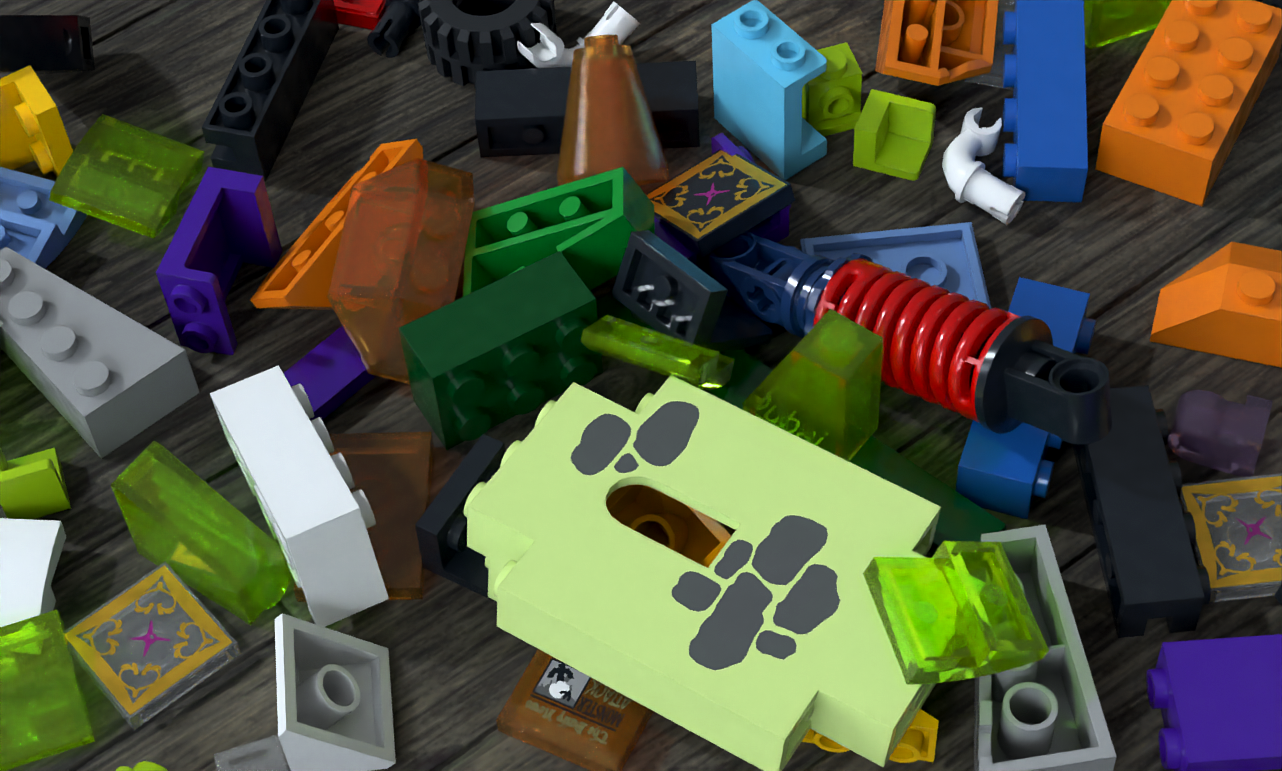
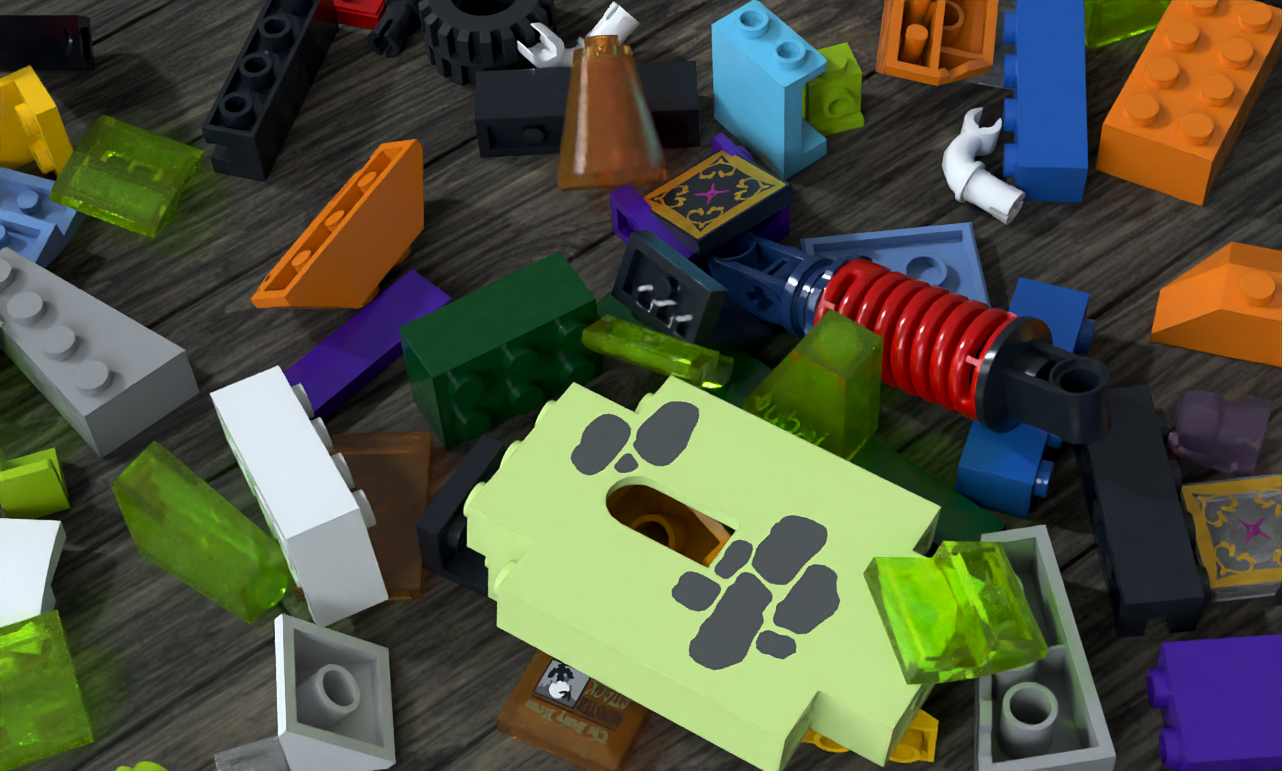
tile [59,562,241,730] -> none
dark purple panel [156,166,283,355] -> none
clear orange wedge [327,158,475,384] -> none
green wedge [463,167,655,297] -> none
lime panel [853,89,936,181] -> none

